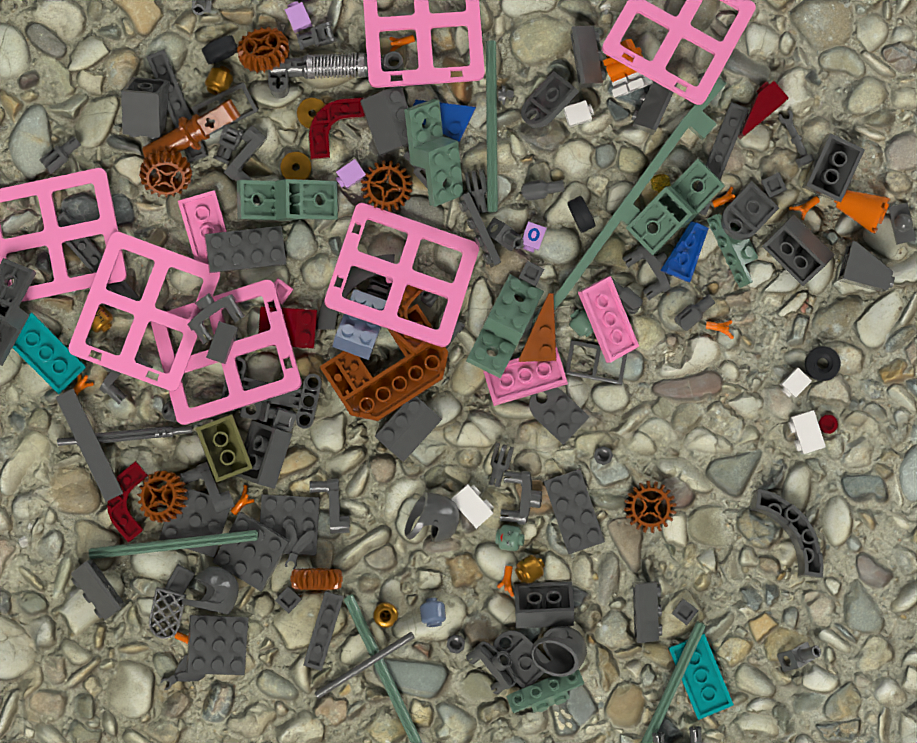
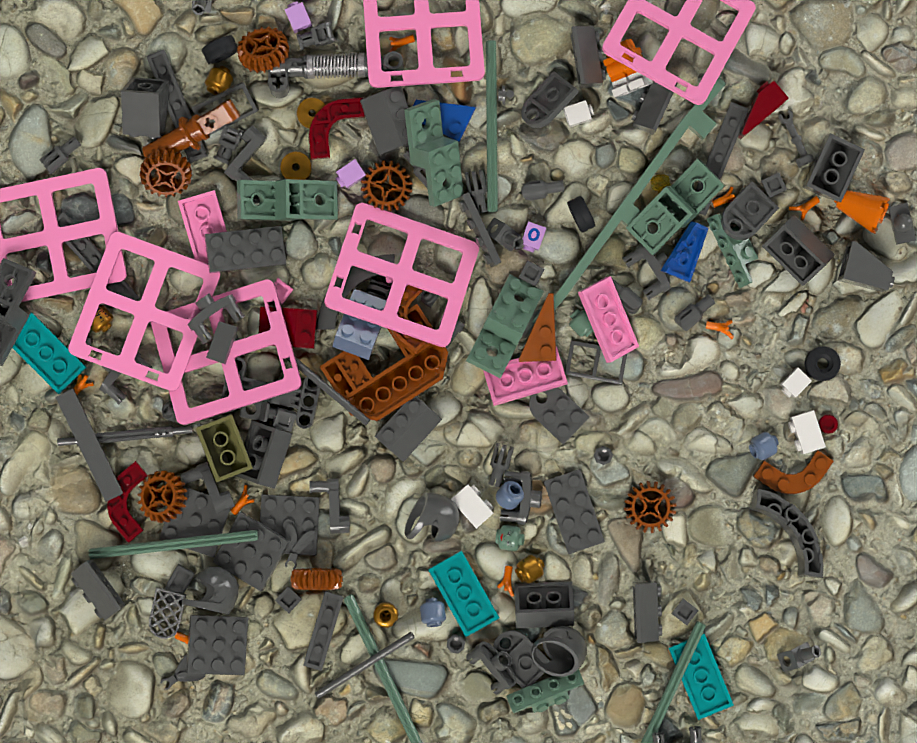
none -> dark grey piece [286,357,370,426]
none -> teal plate [428,550,499,637]
none -> sand blue head [496,481,524,510]
none -> sand blue head [749,432,779,460]
none -> dark orange plate [753,450,834,494]

